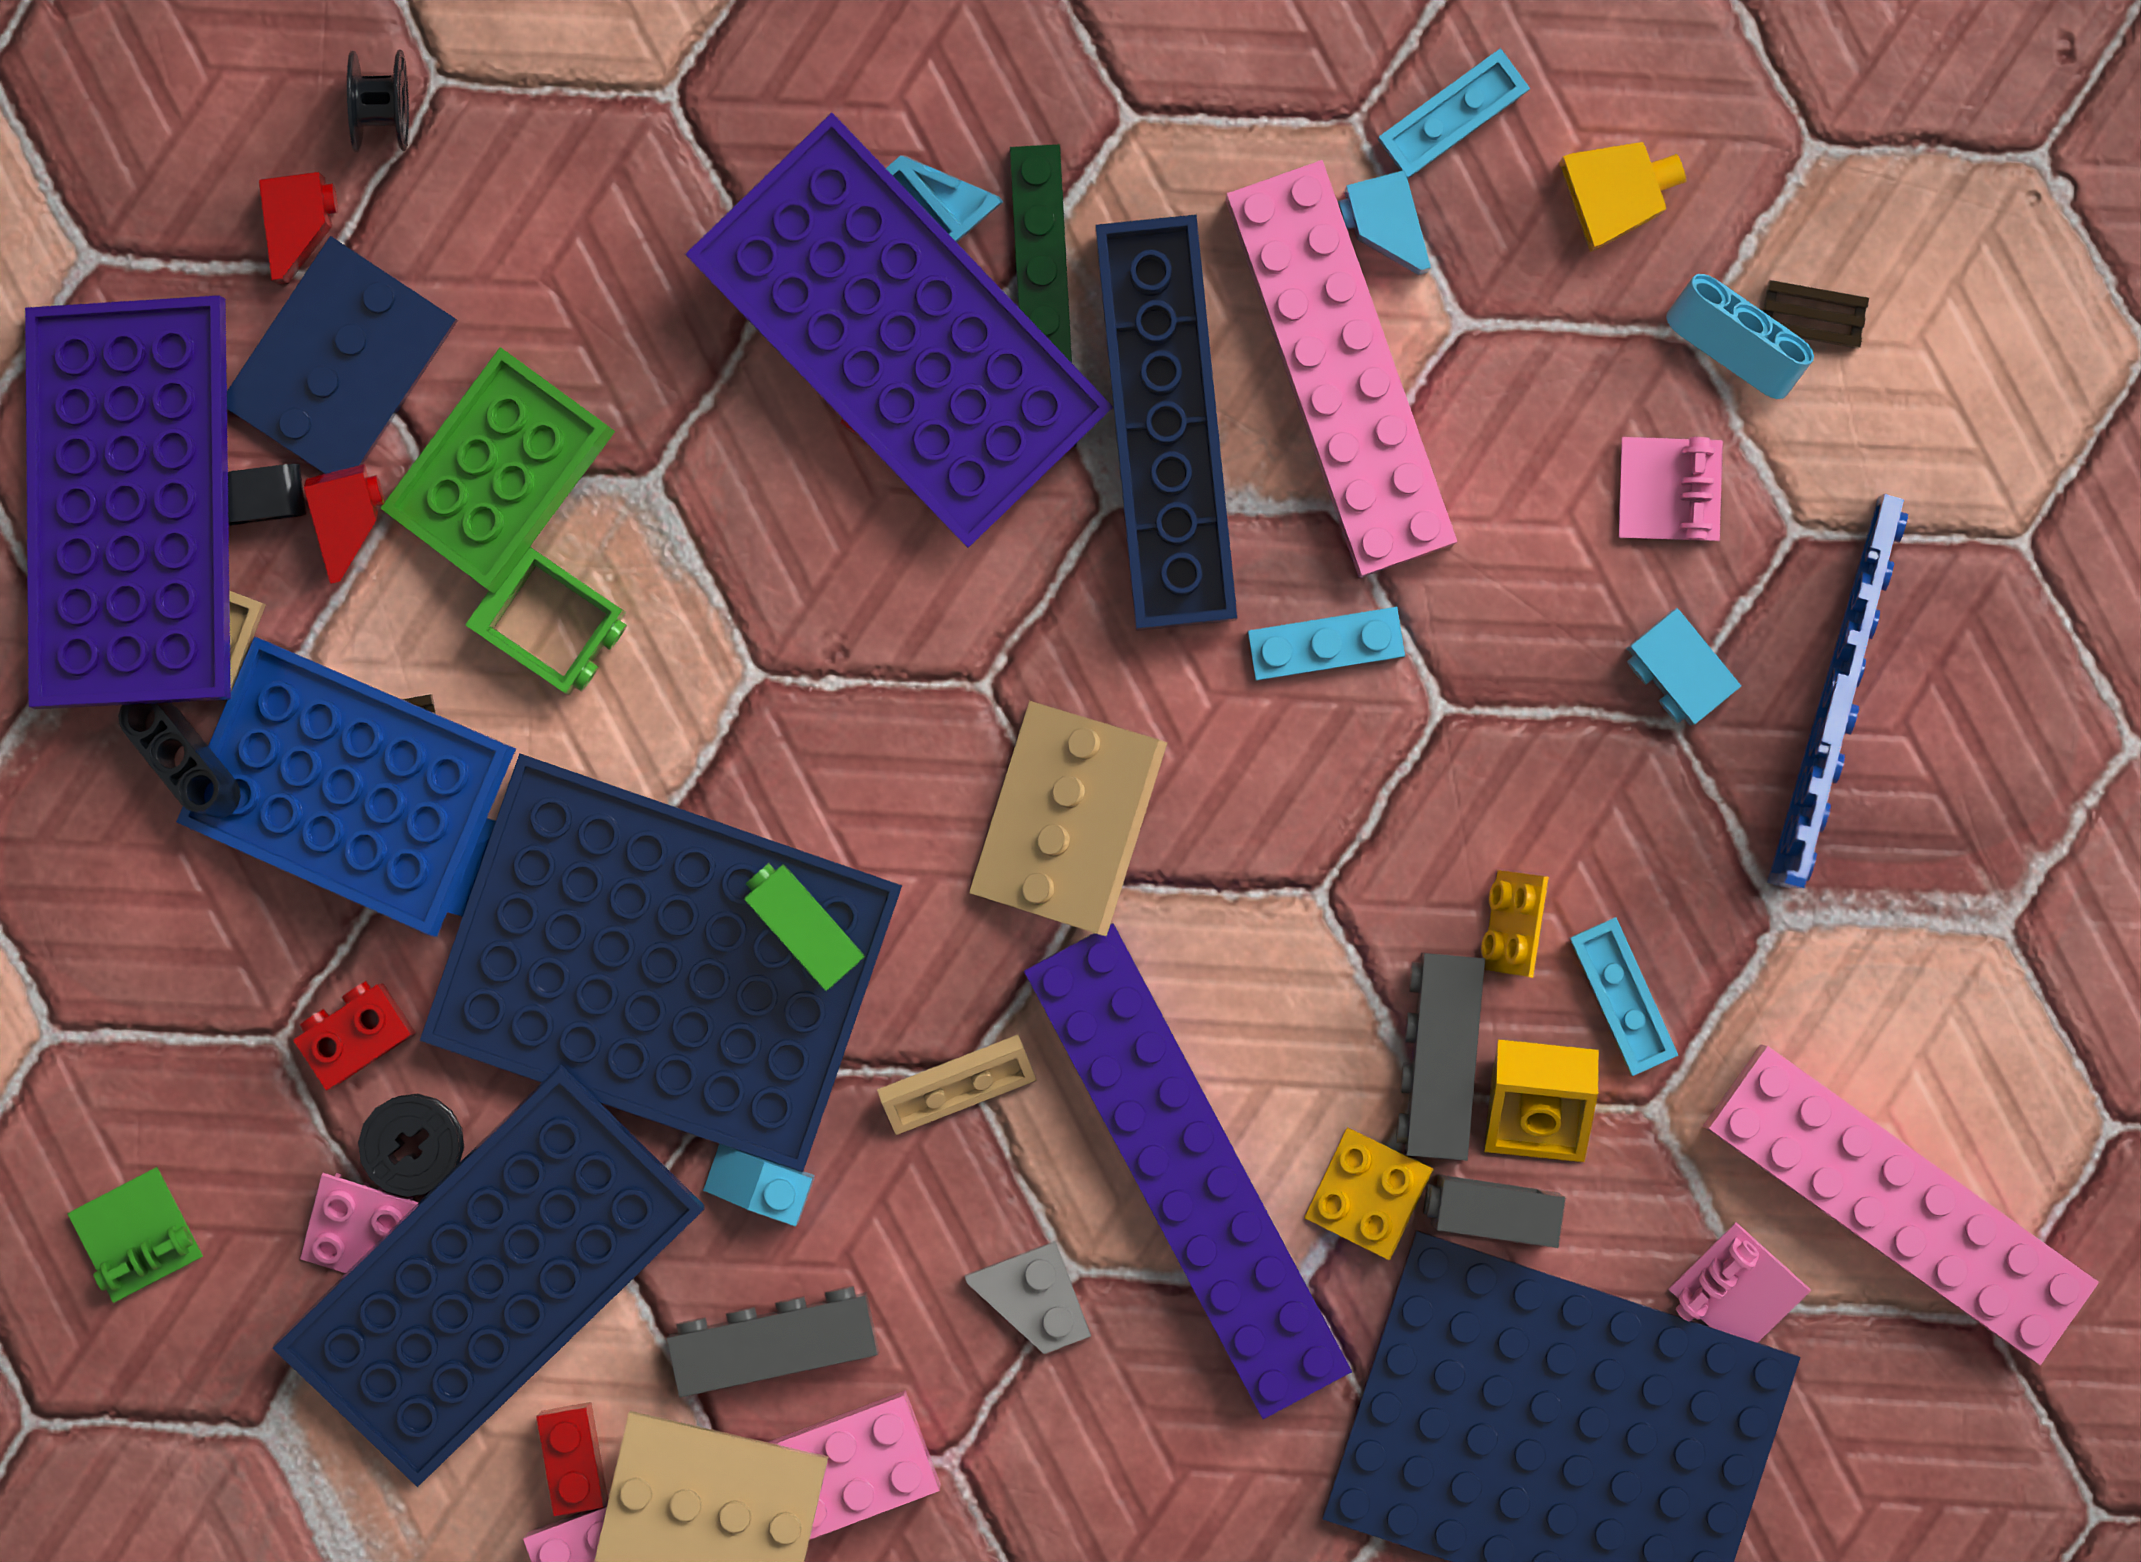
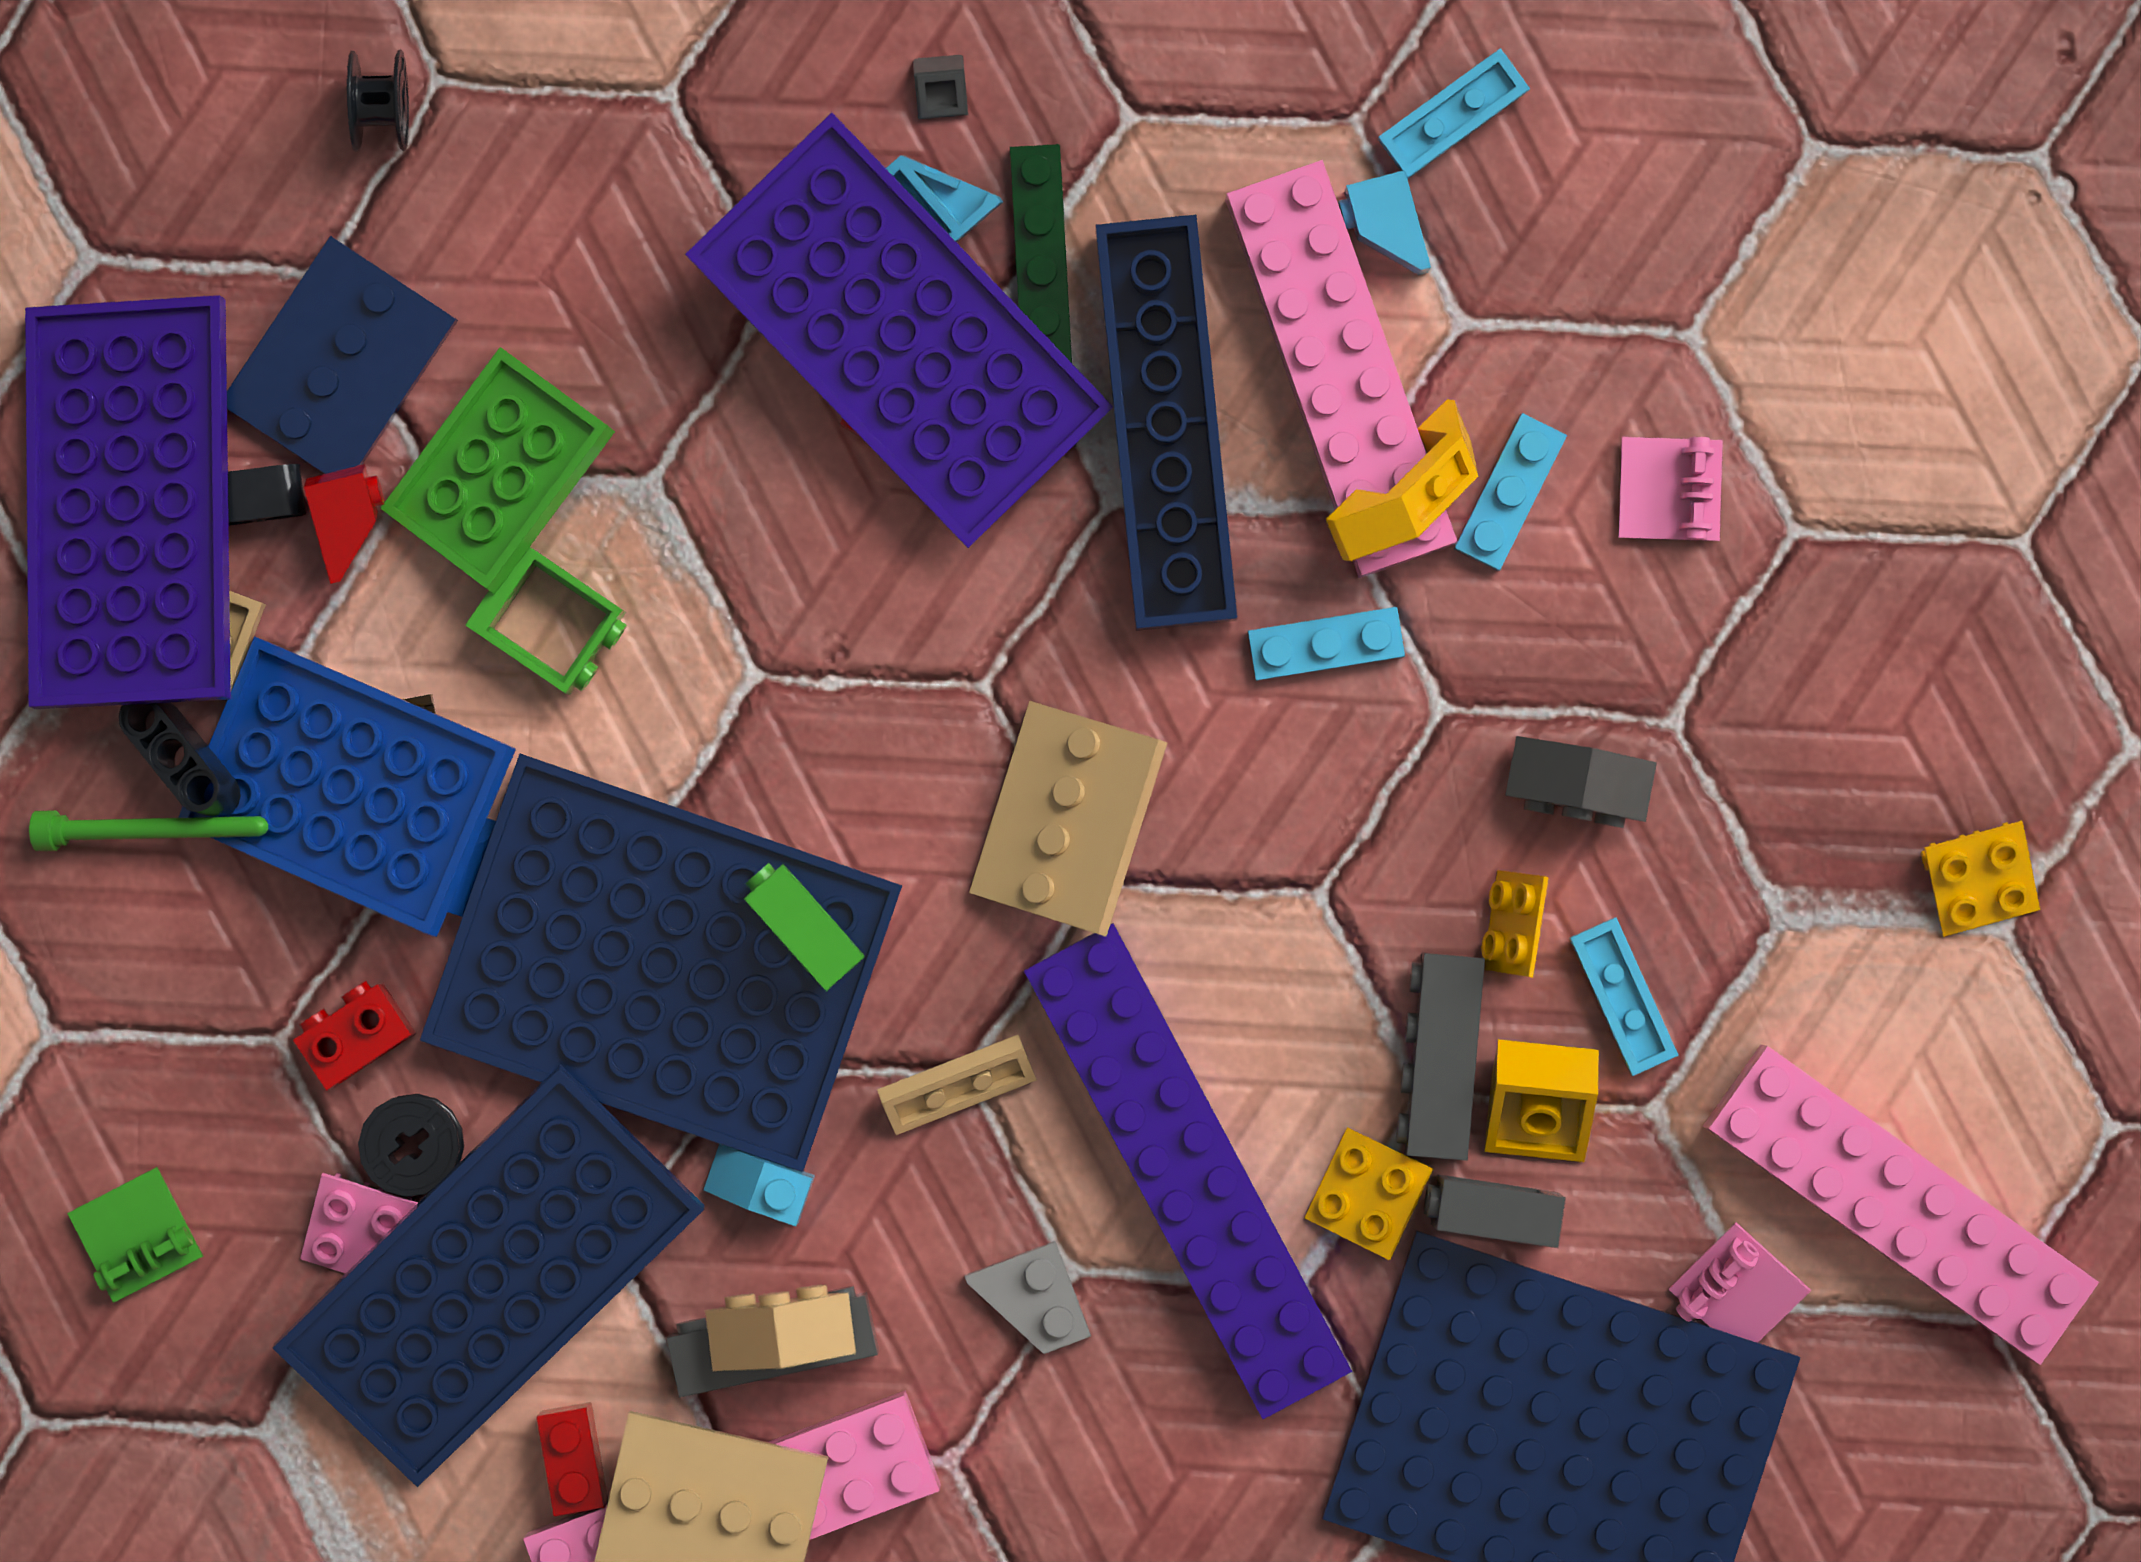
red slope [259,172,338,285] -> none
yellow torso [1559,142,1687,252] -> none
medium azure brick [1626,608,1741,726] -> none
medium azure beam [1666,274,1814,399] -> none
dark brown tile [1763,280,1869,349] -> none
blue wing [1767,494,1908,889] -> none
none -> bright green piece [29,810,268,851]
none -> tan brick [705,1285,856,1371]
none -> dark grey slope [913,55,968,119]
none -> yellow slope [1326,399,1479,561]
none -> medium azure plate [1454,413,1567,571]
none -> dark grey brick [1505,736,1657,828]
none -> yellow hinge [1921,820,2040,937]

